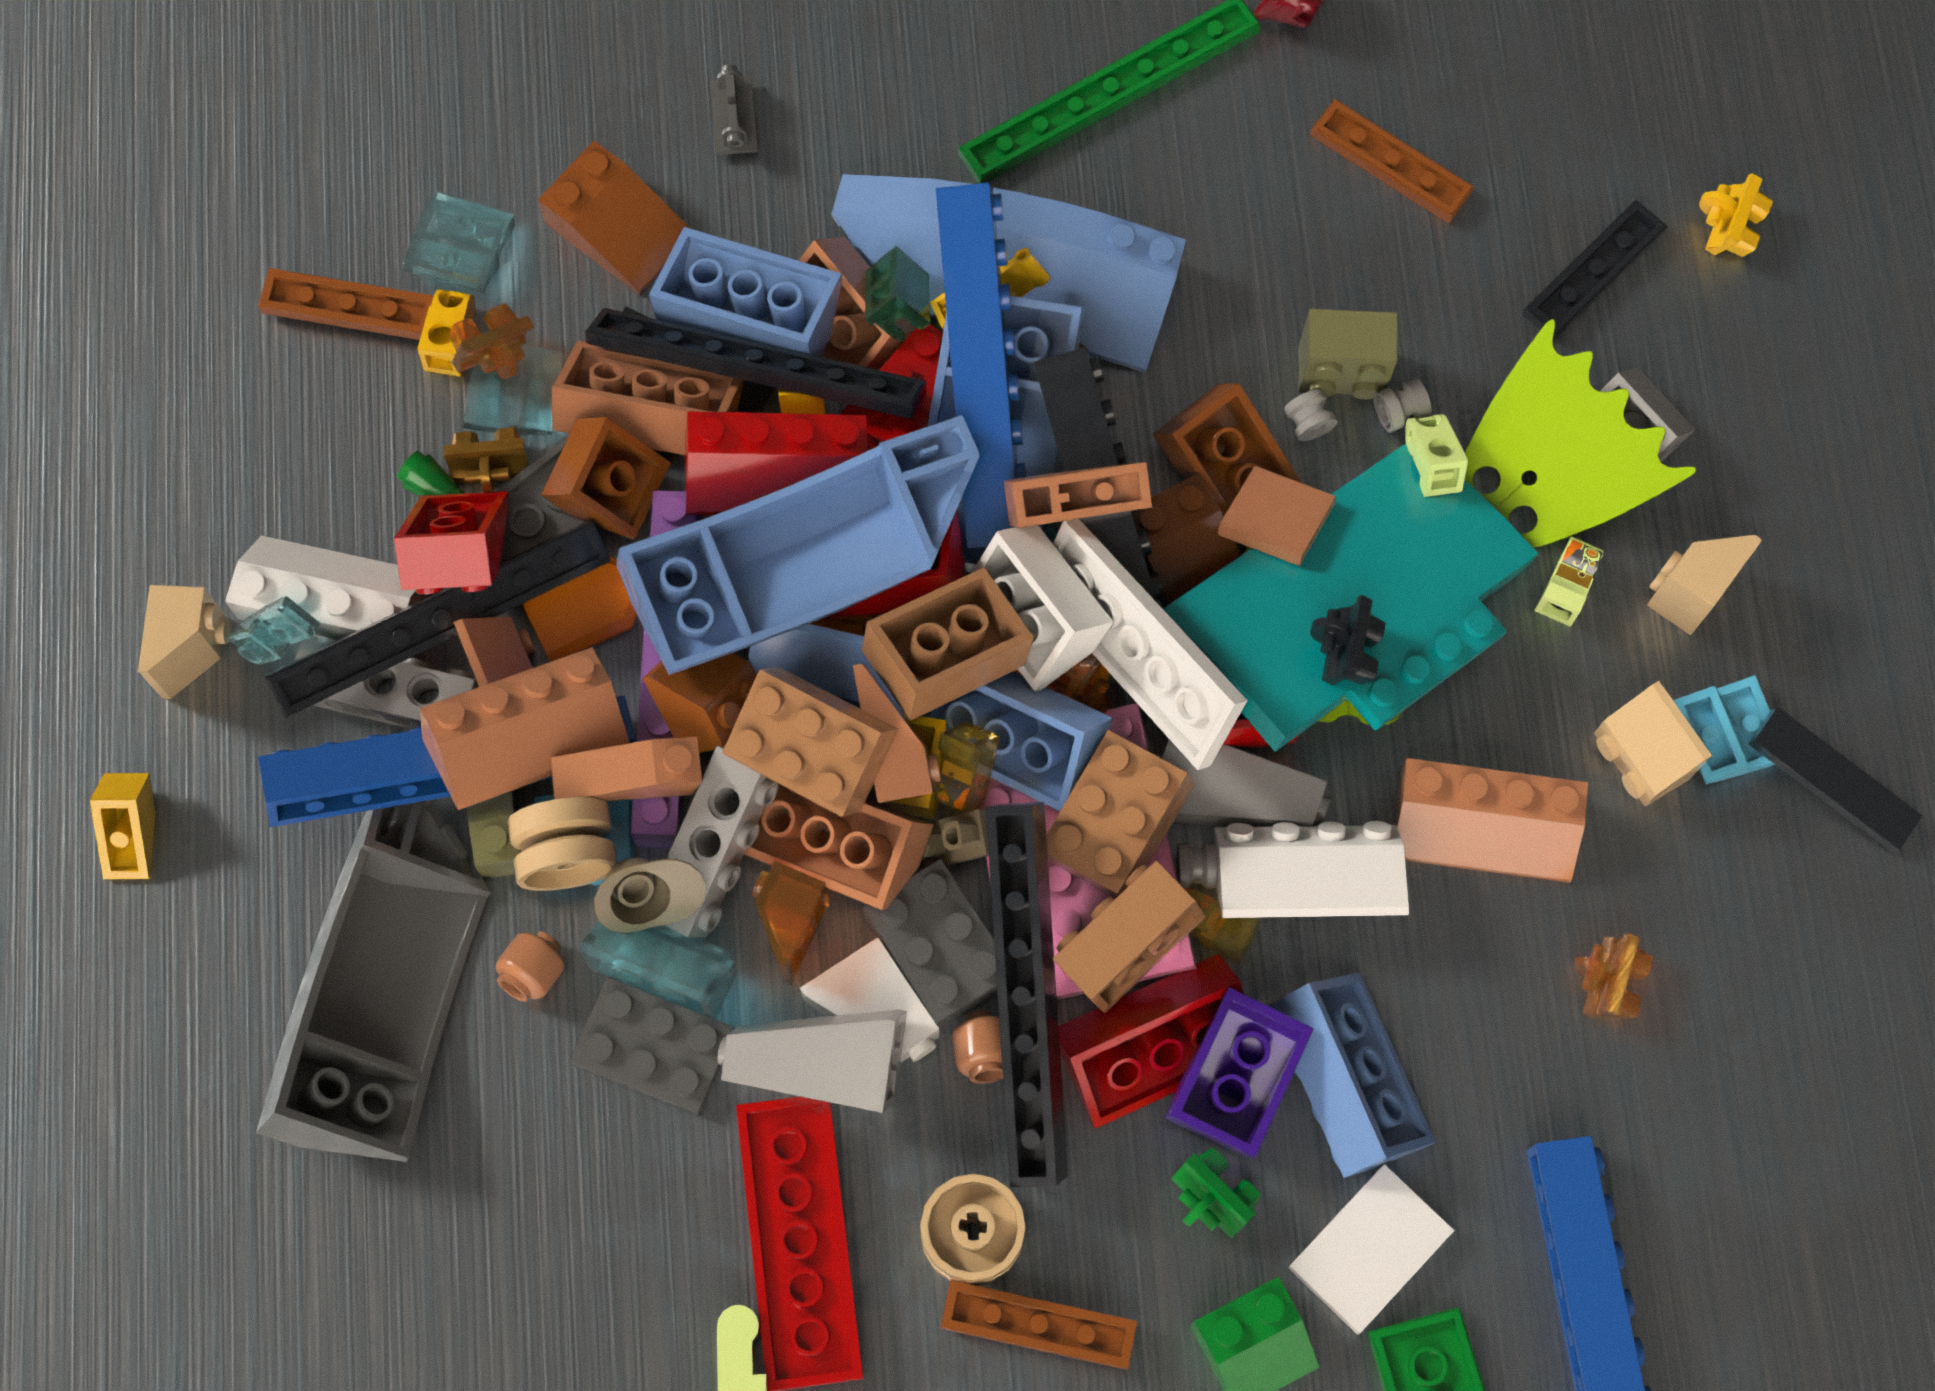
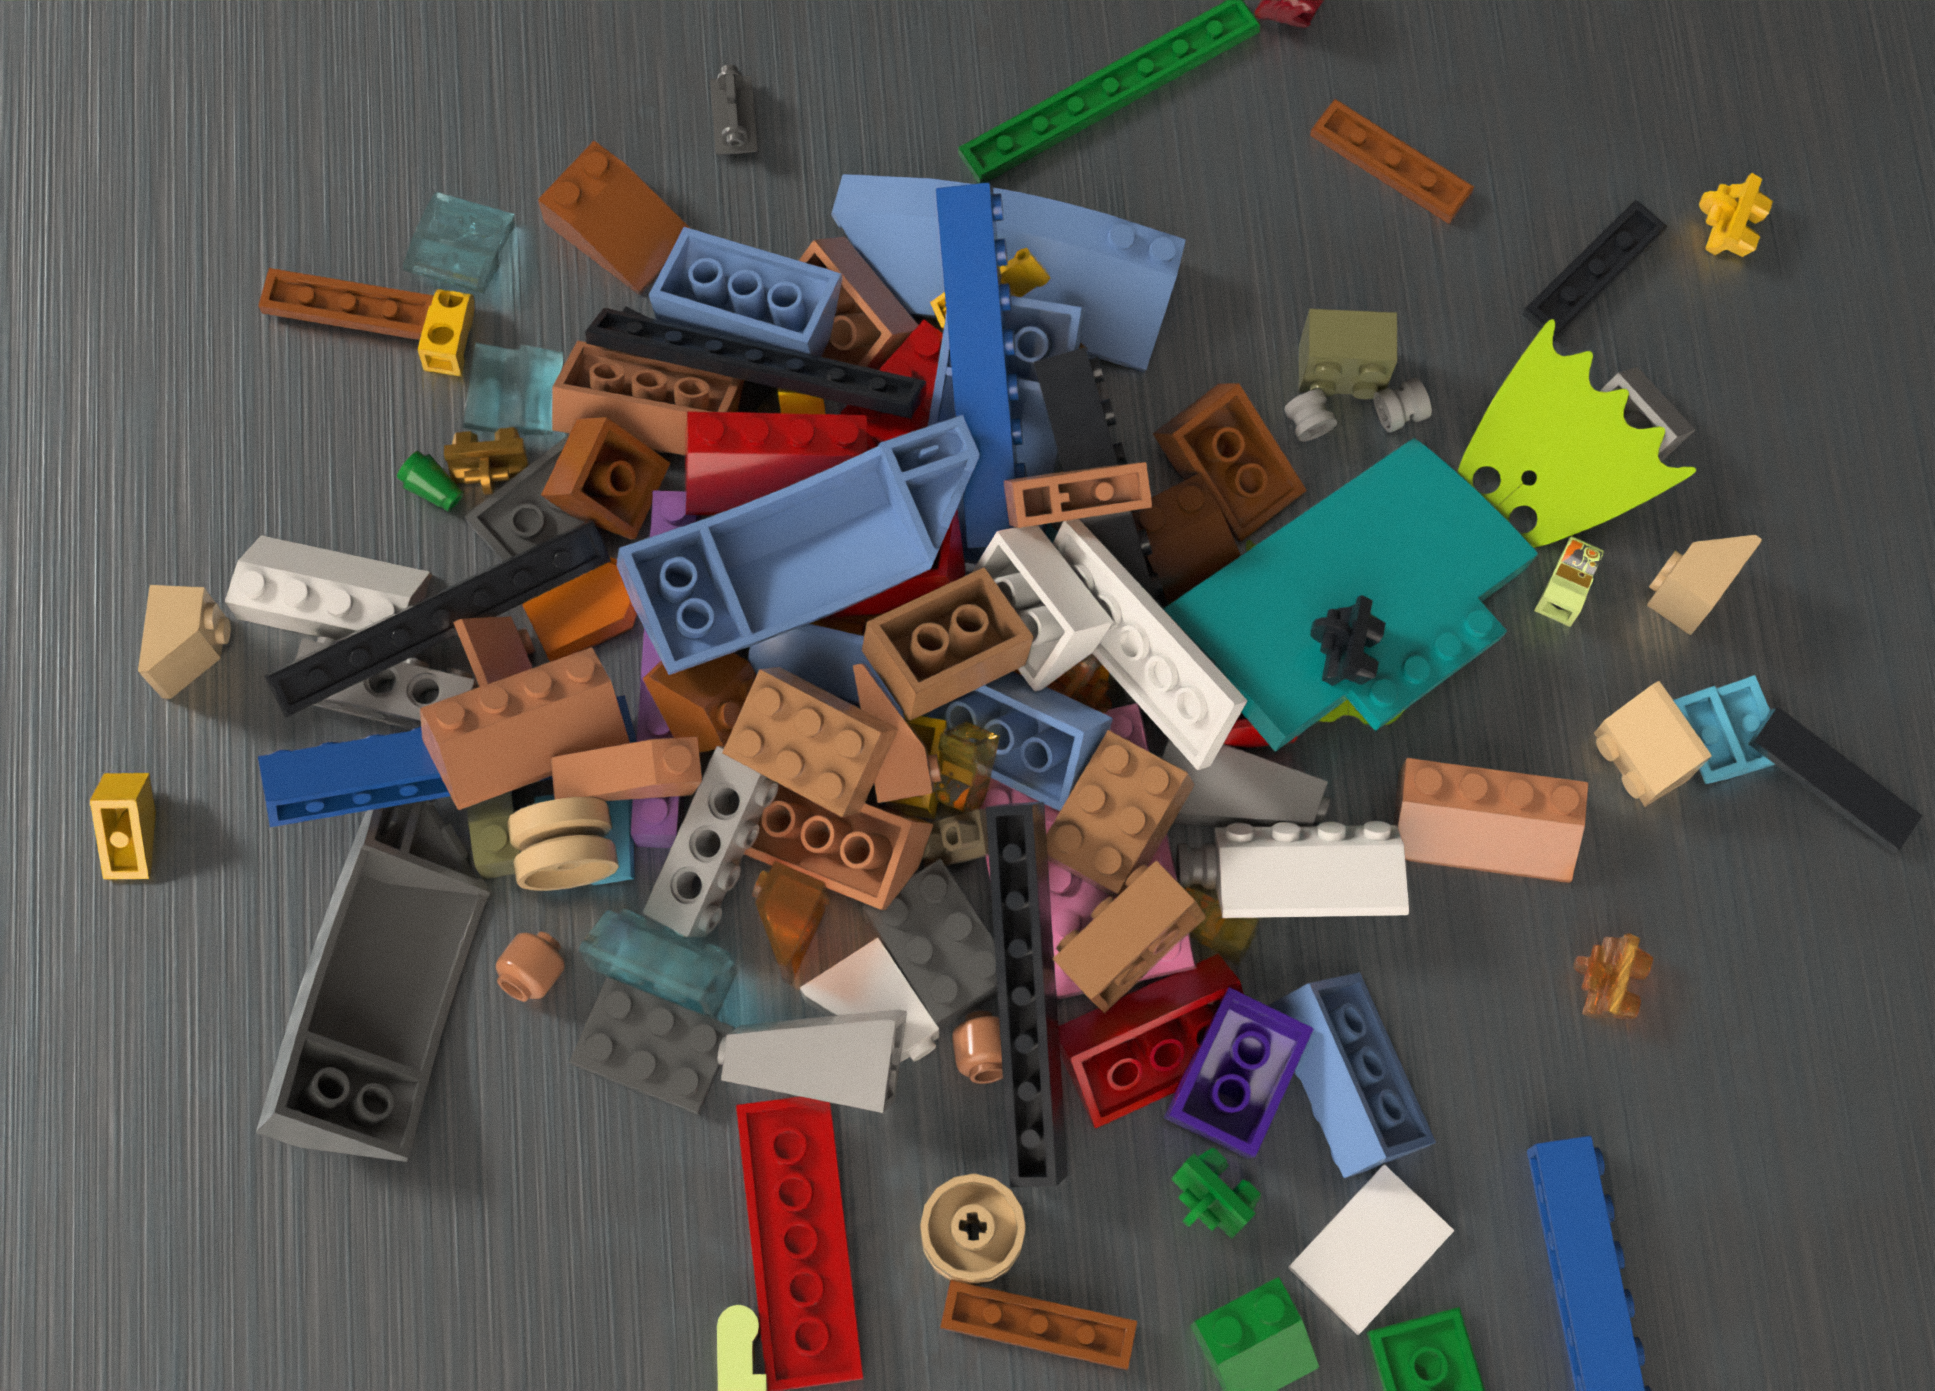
clear light blue slope [226,596,321,665] -> none
red slope [394,491,509,594] -> none
clear orange hips [449,303,534,380] -> none
dark tan piece [594,858,706,933] -> none
clear green hinge [865,246,930,340] -> none
nougat tile [1218,466,1336,566] -> none
yellowish green leg [1405,414,1468,497] -> none

